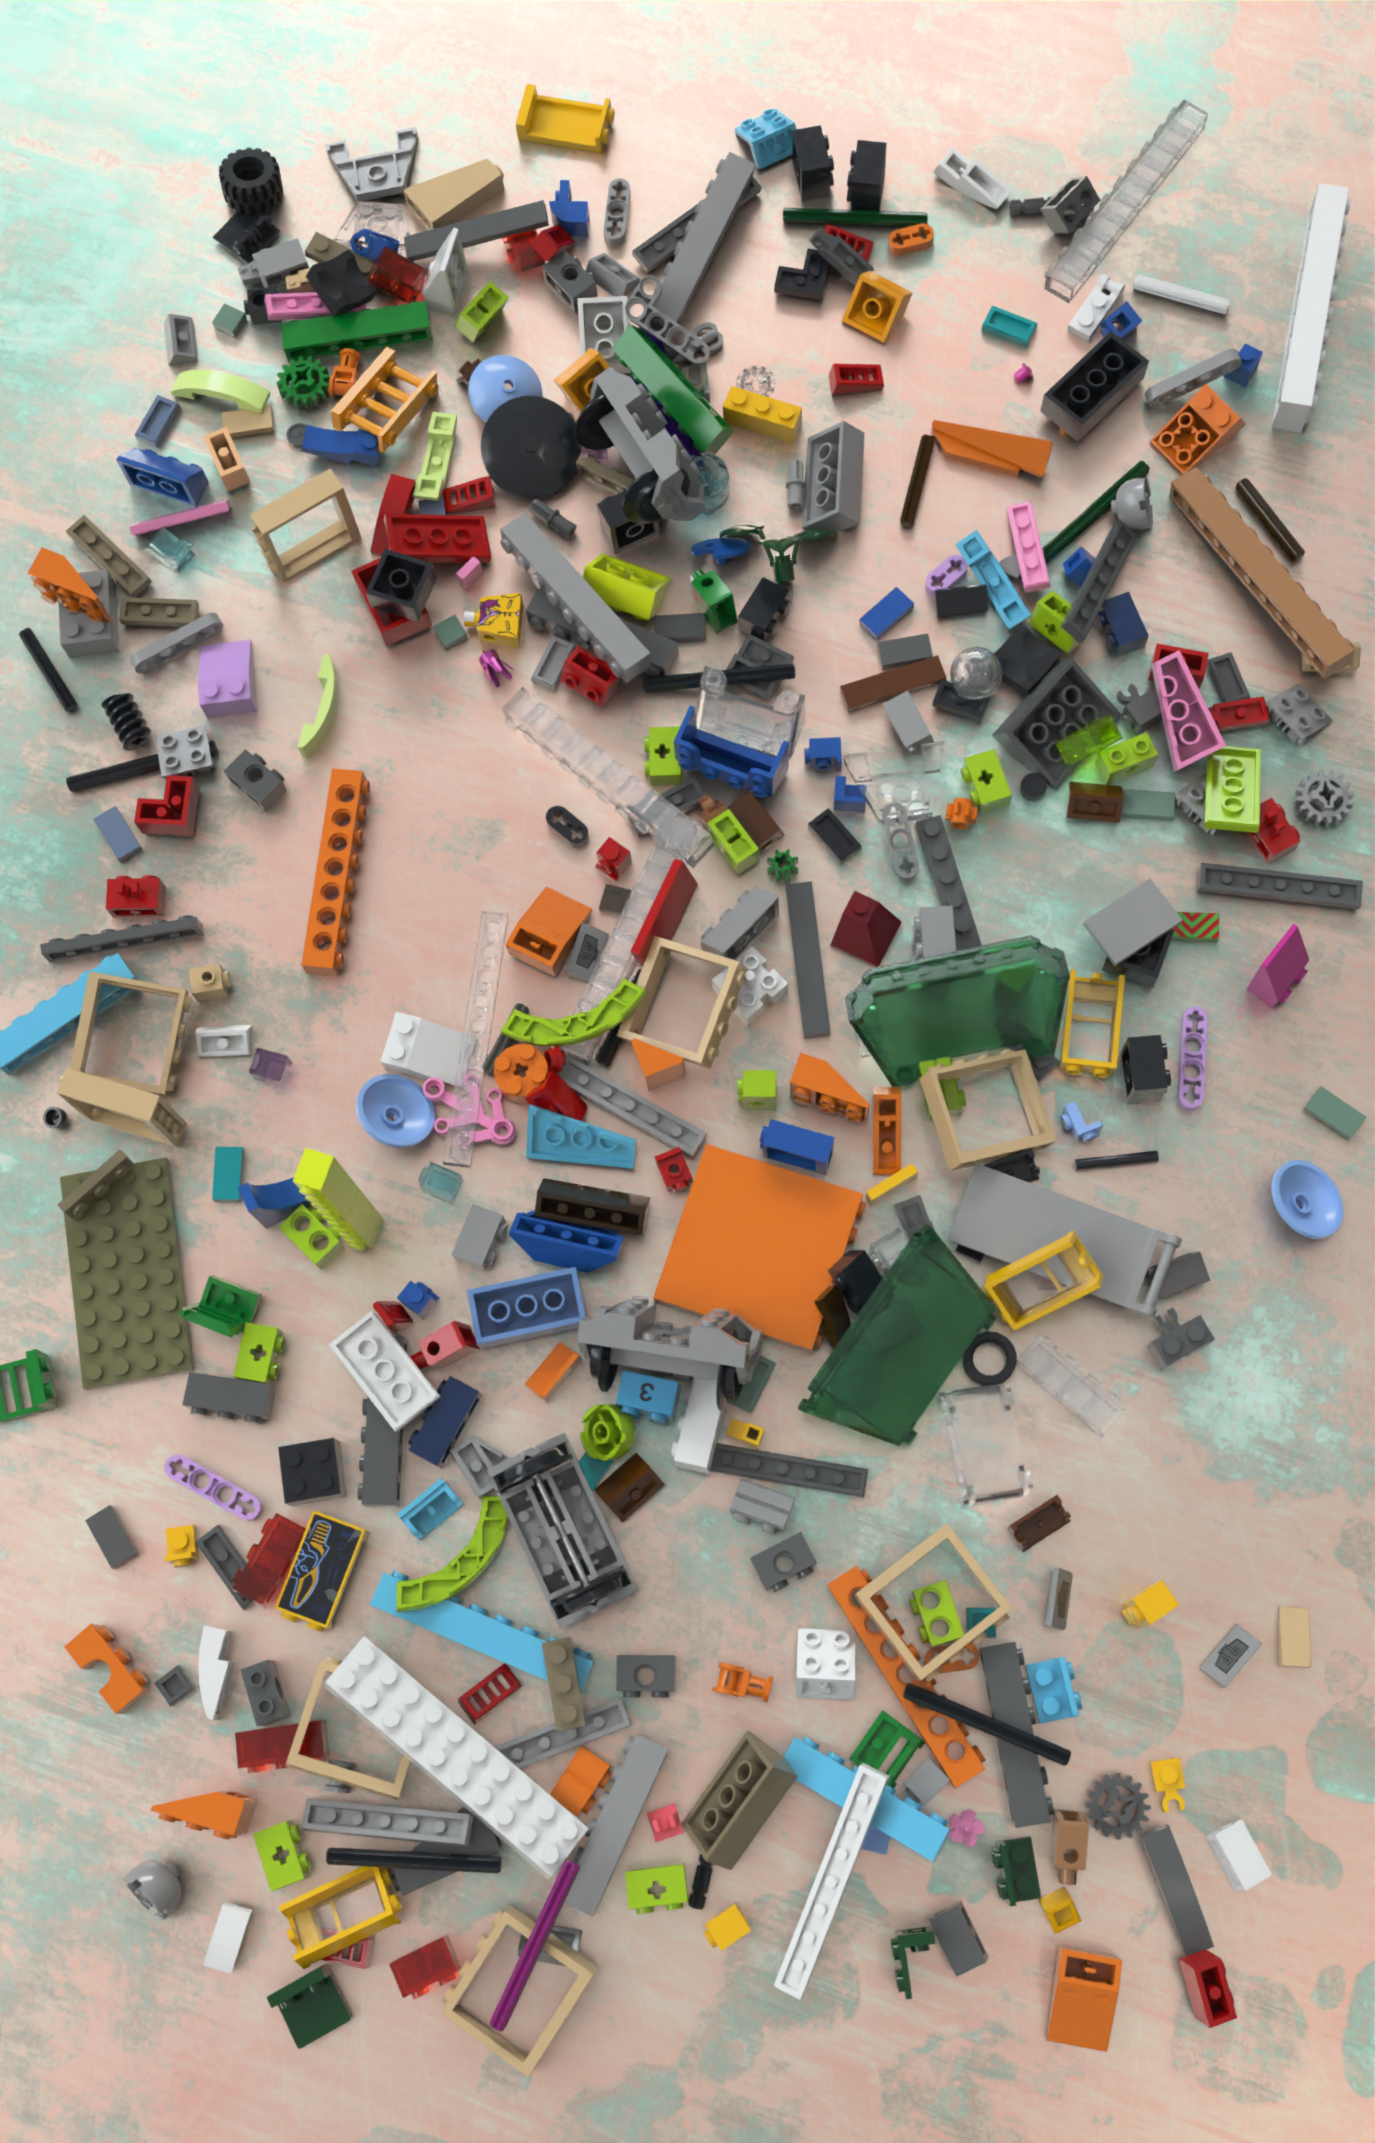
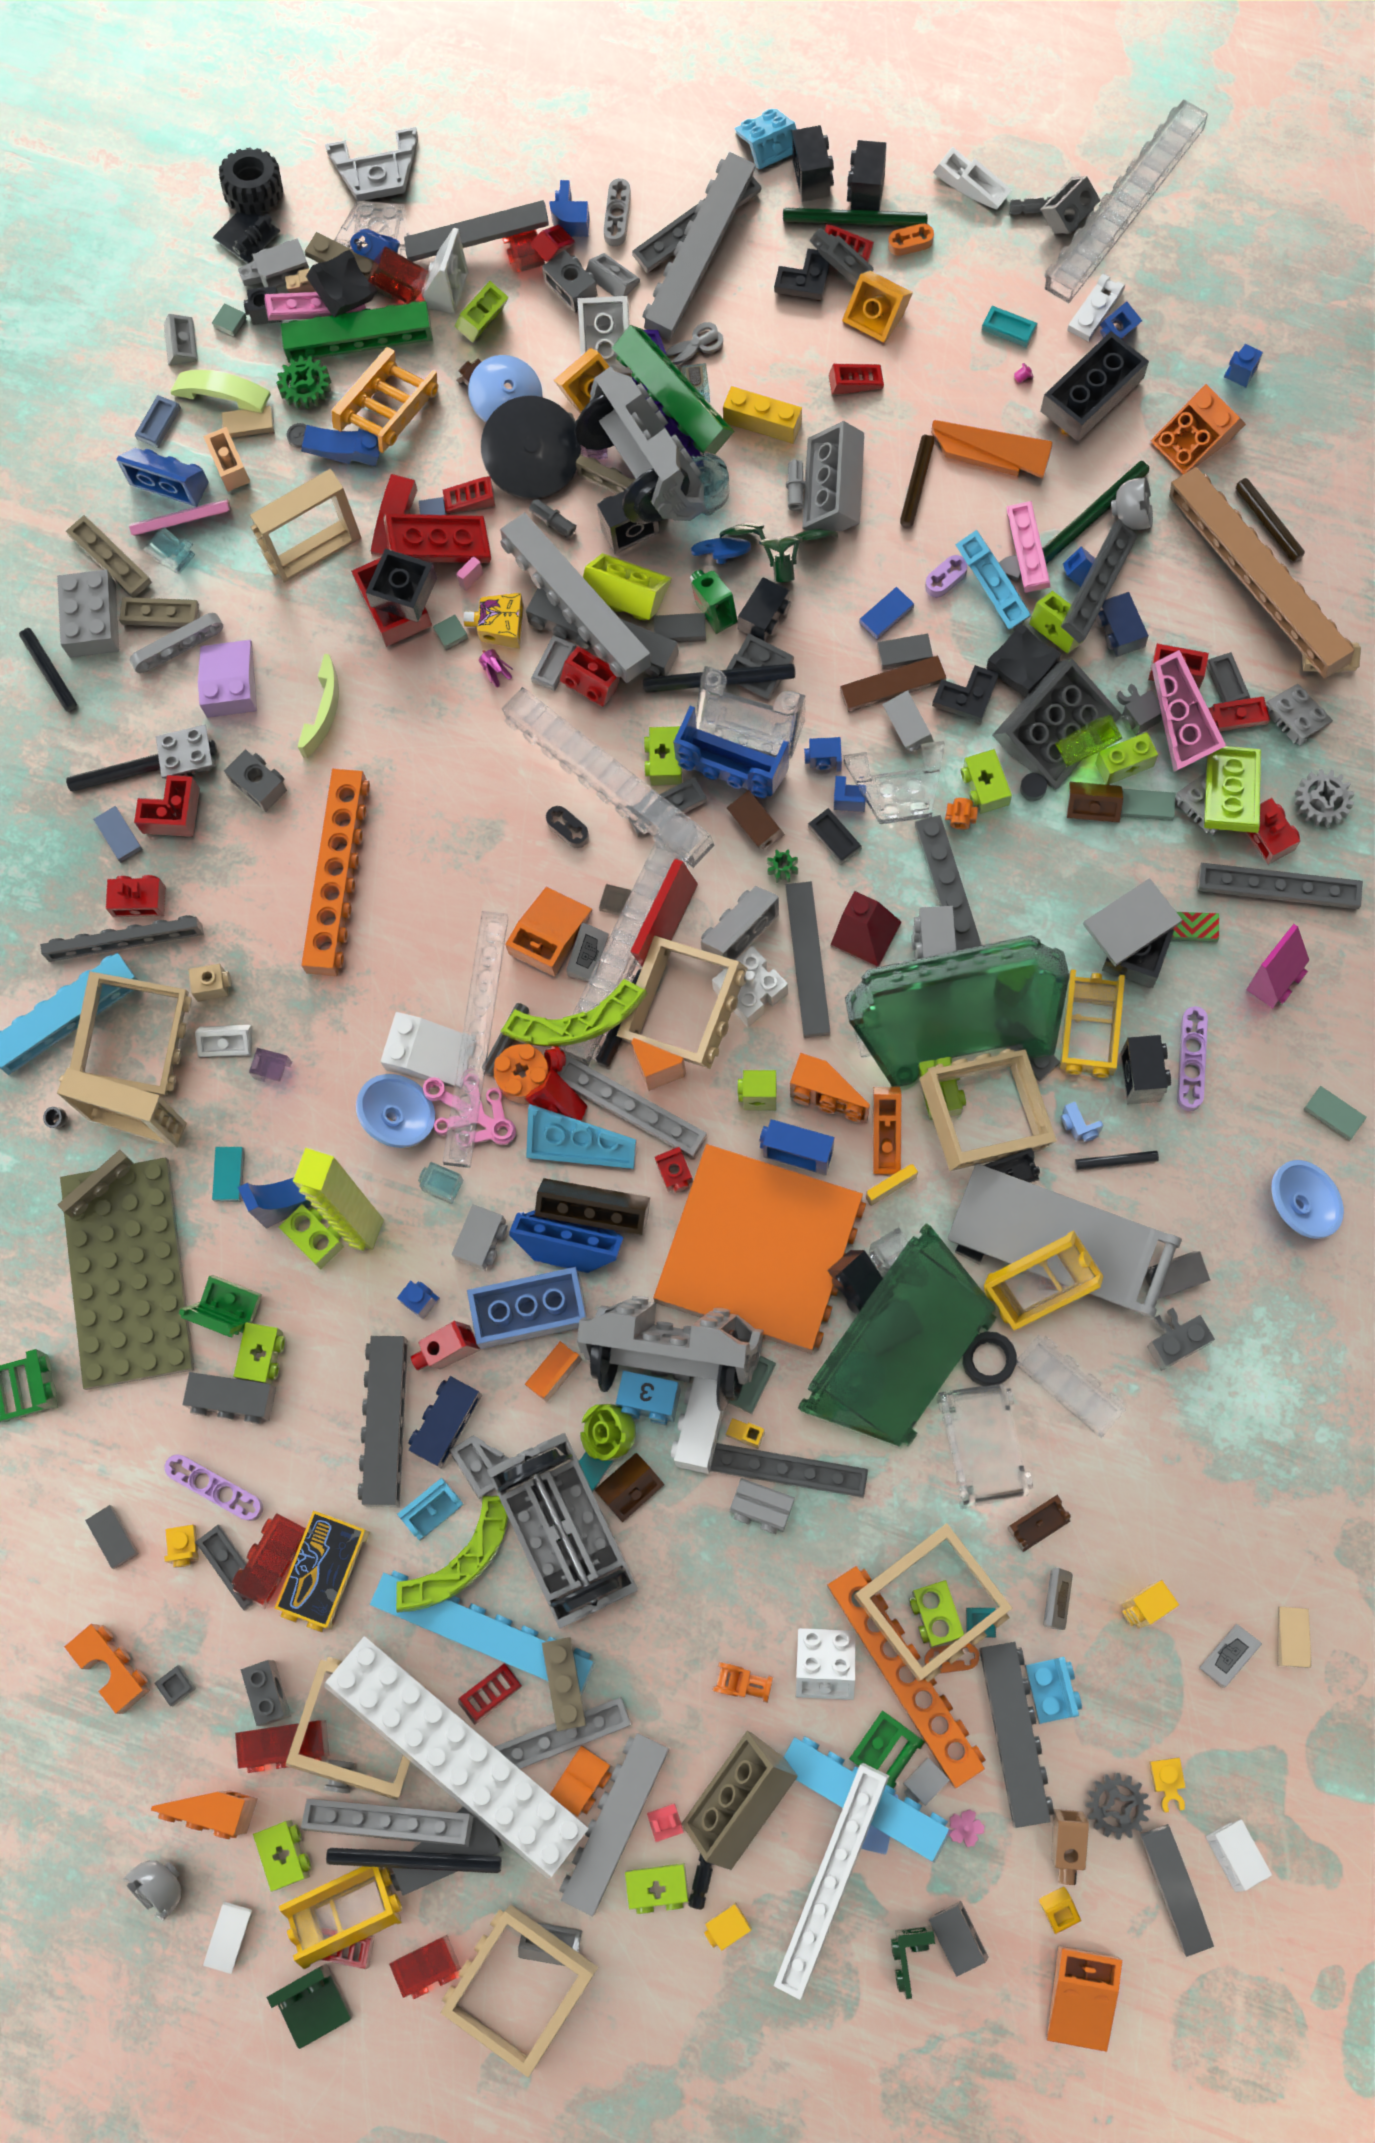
orange slope [27,547,112,623] -> none
black piece [101,693,151,751] -> none
white slope [198,1625,235,1720] -> none
black brick [278,1438,347,1506] -> none
white tile [328,1310,441,1433] -> none
orange connector [329,348,362,397] -> none
red slope [373,1301,413,1335] -> none
tan slope [403,158,505,230] -> none
yellowish green slope [413,412,457,501] -> none
magenta axle [490,1860,580,2031] -> none
yellow panel [515,84,615,153] -> none
red brick [595,837,632,882] -> none
dark grey brick [616,1655,676,1698] -> none
light grey beam [625,275,710,366] -> none
nougat tile [697,794,728,827] -> none
lime brick [707,809,760,874] -> none
clear gear [736,366,776,397] -> none
dark grey brick [750,1532,817,1593] -> none
dark brown slope [814,1285,852,1350] -> none
light grey beam [882,803,919,878] -> none
dark grey slope [894,1195,941,1257] -> none
black axle [903,1683,1071,1766] -> none
black tile [935,584,988,616] -> none
clear cylinder [950,646,1003,700] -> none
dark green bracket [991,1836,1041,1906] -> none
white axle [1133,274,1230,314] -> none
light grey beam [1145,349,1242,408] -> none
red brick [1179,1949,1237,2028] -> none
white brick [1271,183,1351,433] -> none

